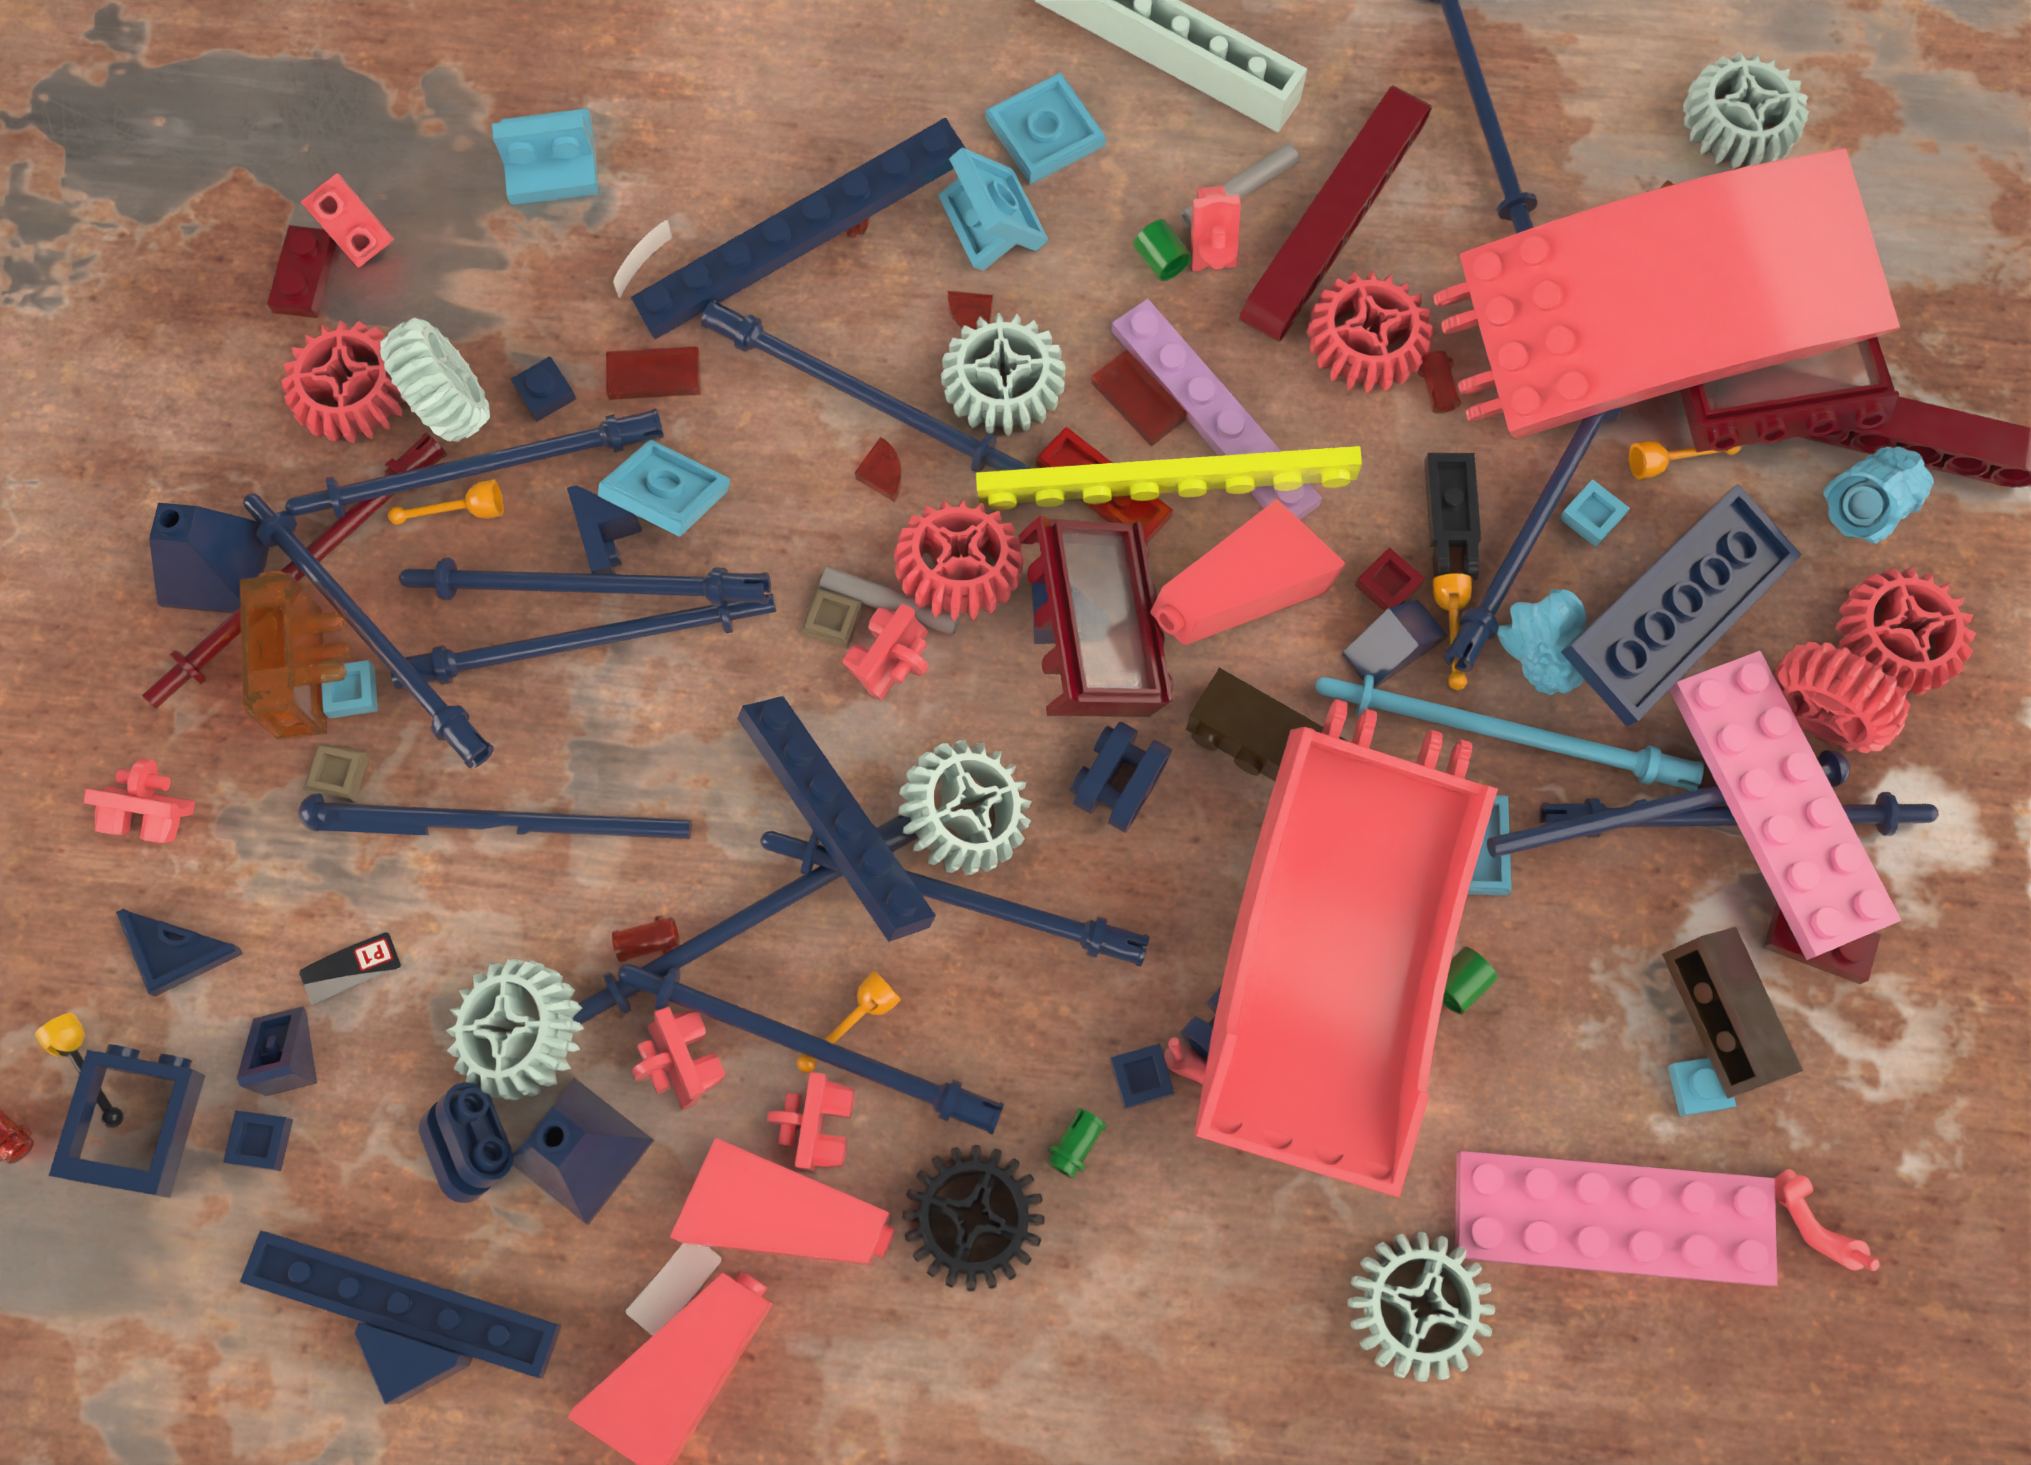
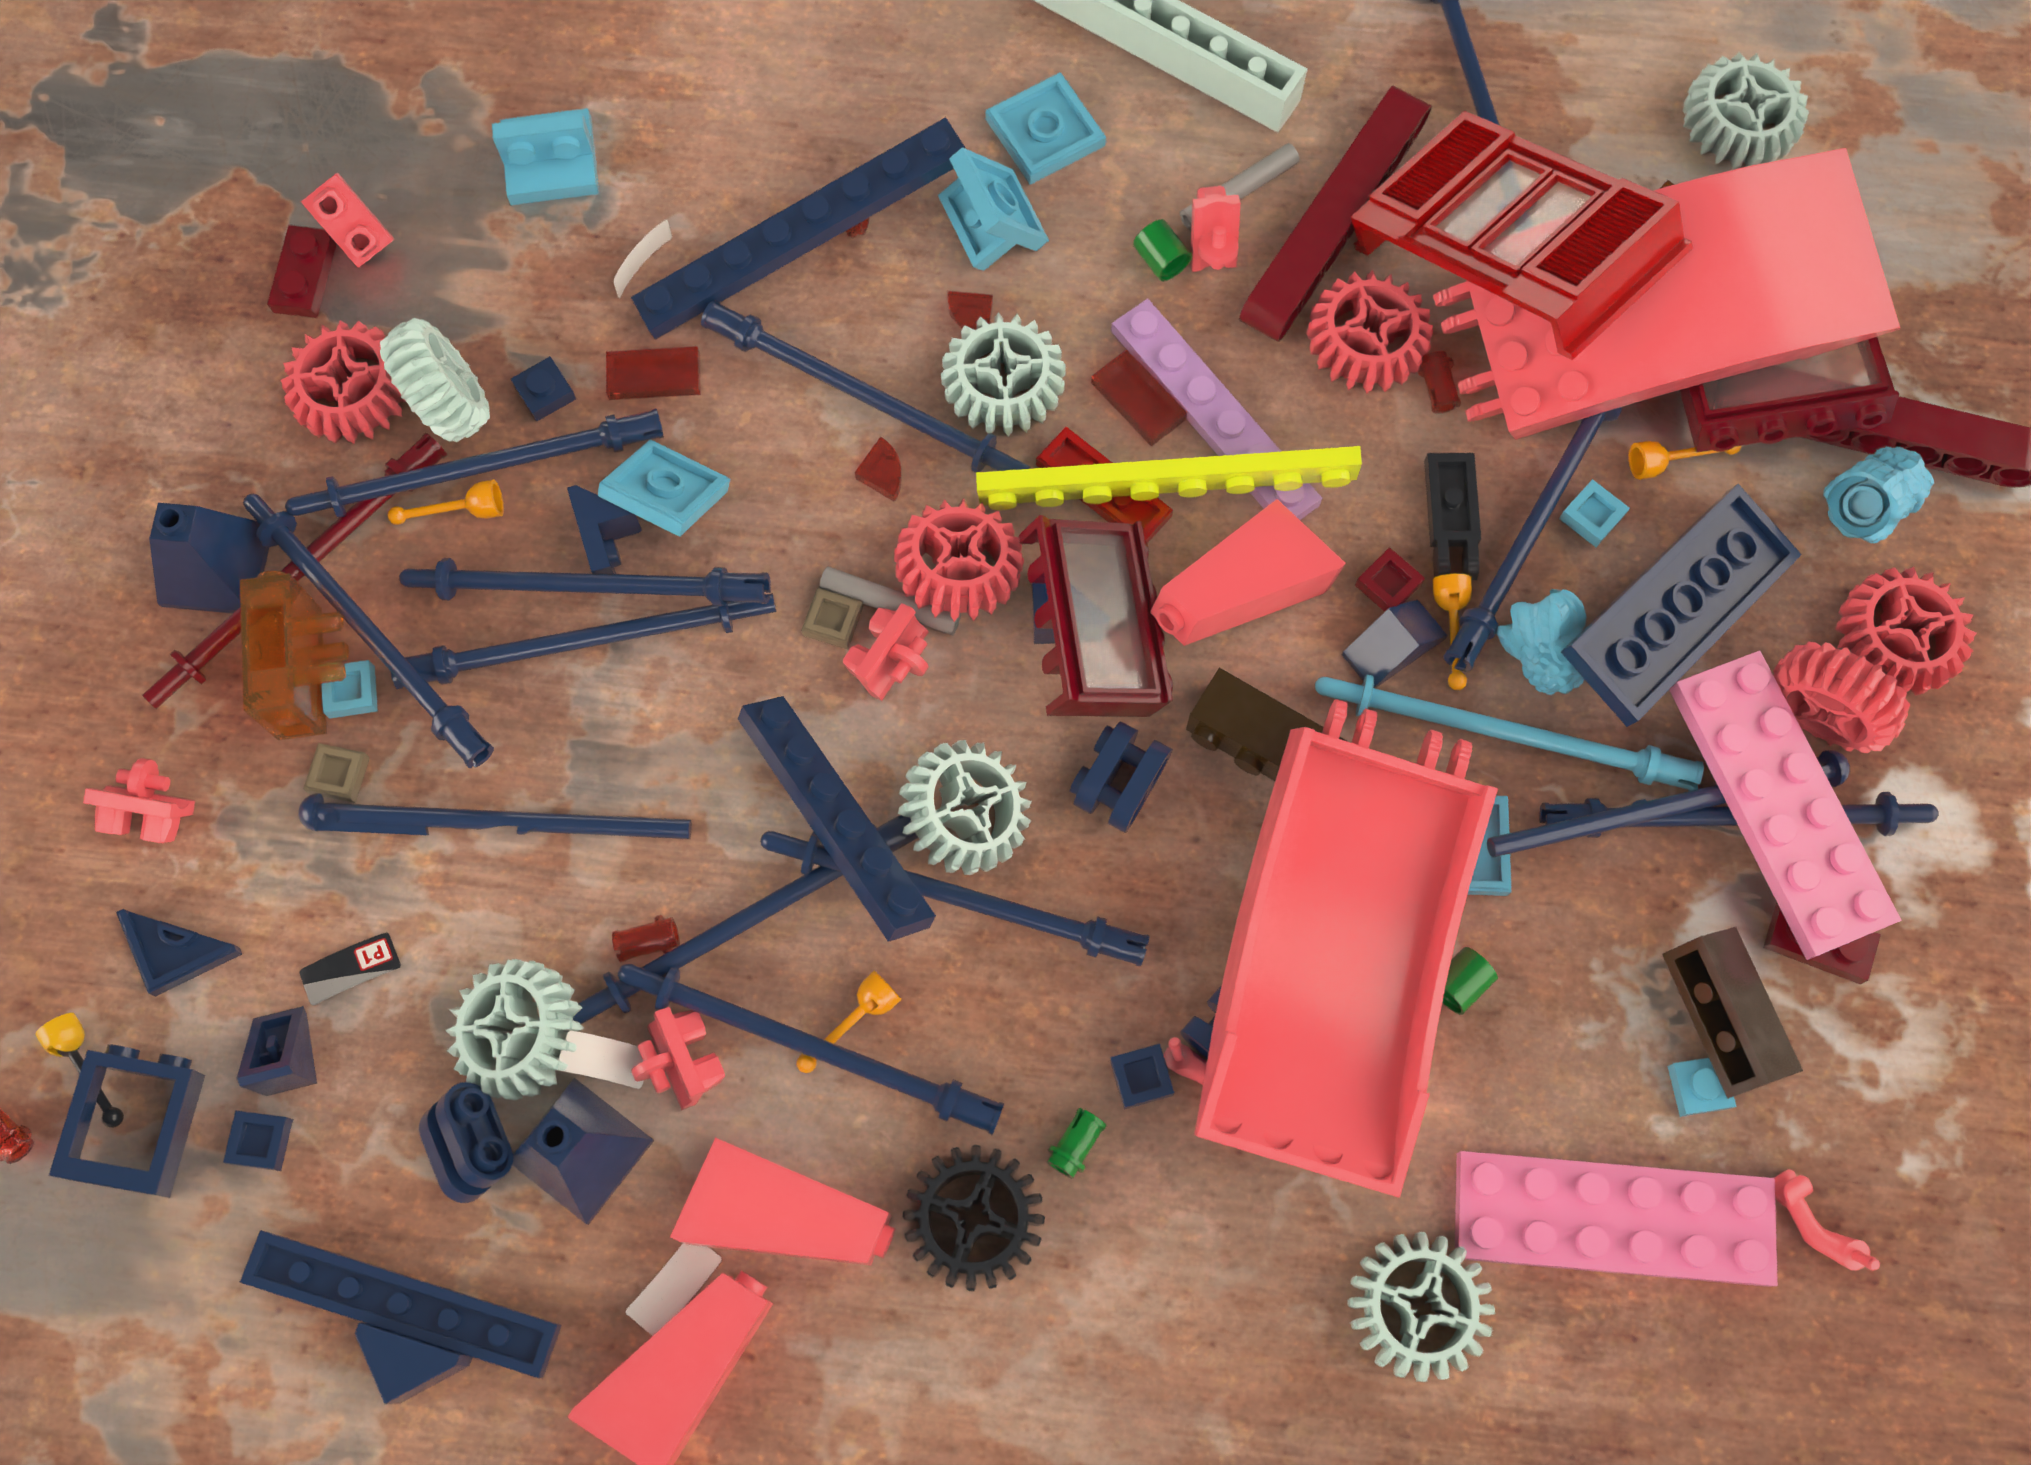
coral hips [767,1072,855,1174] -> none
none -> white sticker [558,1030,644,1089]
none -> red piece [1351,110,1693,360]

